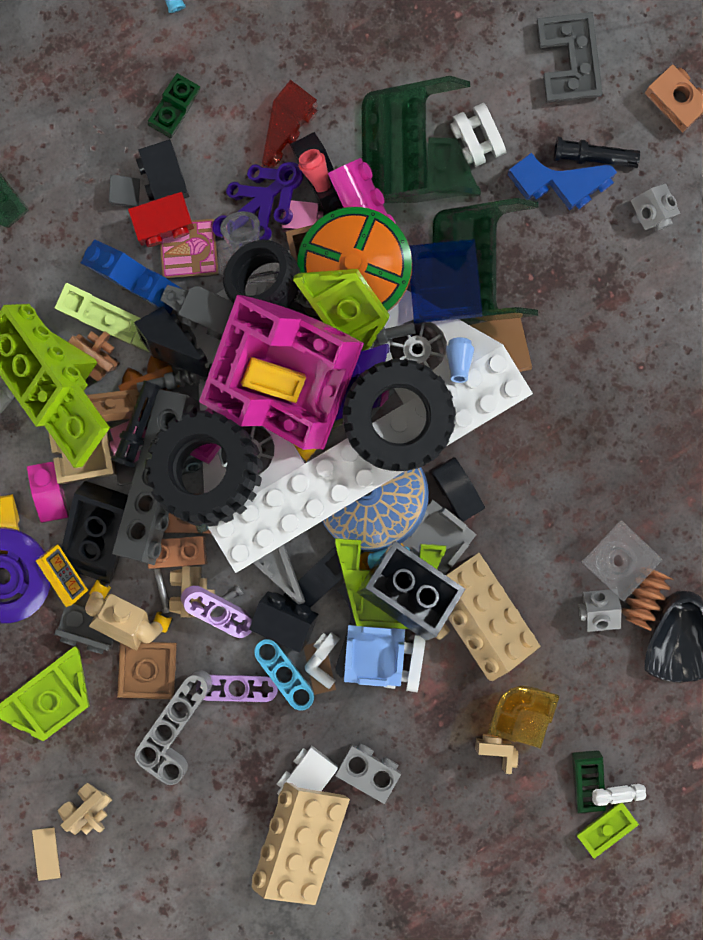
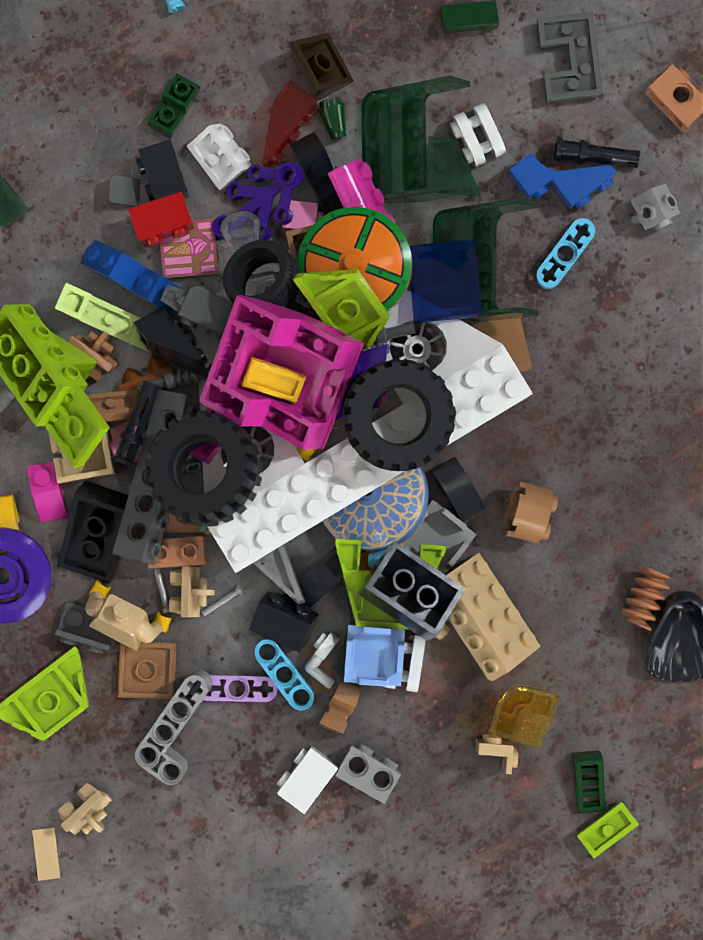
tile [36,544,88,607] -> none
lavender beam [181,586,252,638] -> none
tan bracket [252,782,350,905] -> none
coral cone [298,149,331,192] -> none
light blue cone [446,337,474,383] -> none
light grey brick [578,589,622,632] -> none
clear plant [581,520,663,601] -> none
white axle [592,784,646,806] -> none
none -> white bracket [187,124,252,190]
none -> dark brown slope [289,33,354,102]
none -> dark green cone [318,97,347,140]
none -> medium nougat leg [318,678,363,736]
none -> dark green slope [440,0,499,34]
none -> medium nougat brick [503,481,558,544]
none -> medium azure beam [536,218,595,289]

